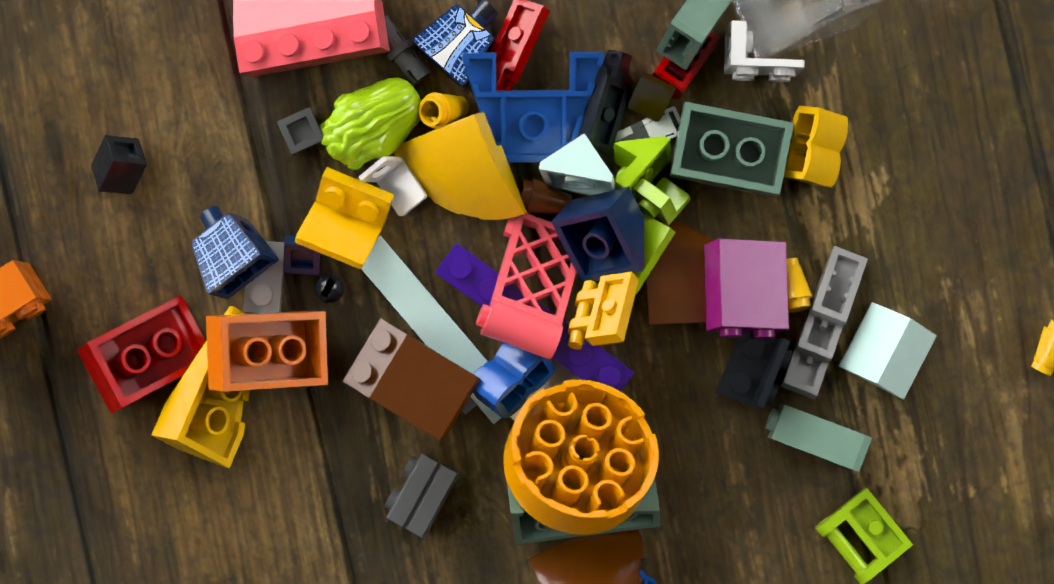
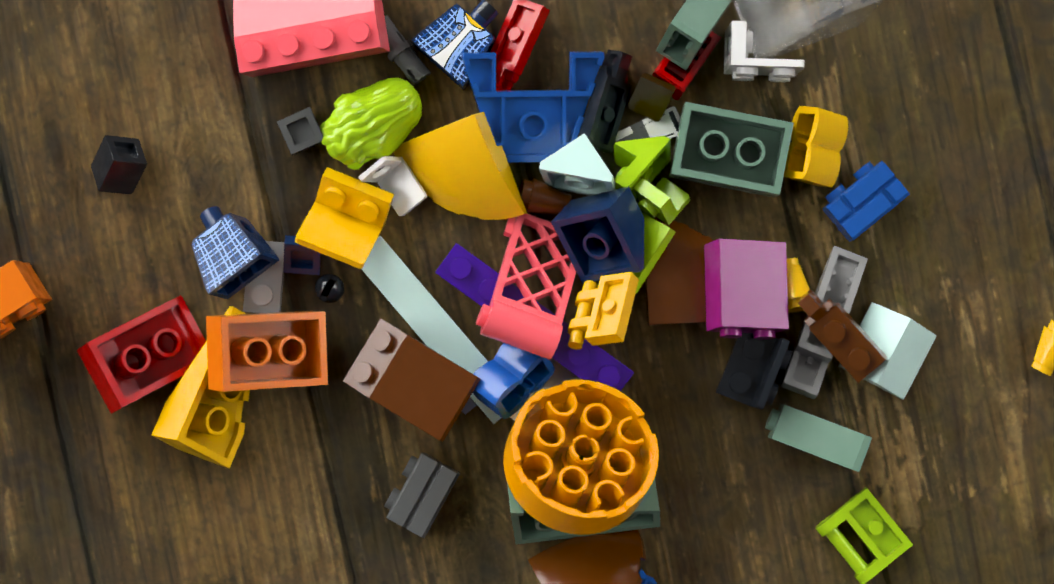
yellow cone [418,92,469,129] -> none
none -> reddish brown hinge [798,289,887,383]
none -> blue brick [822,161,910,242]

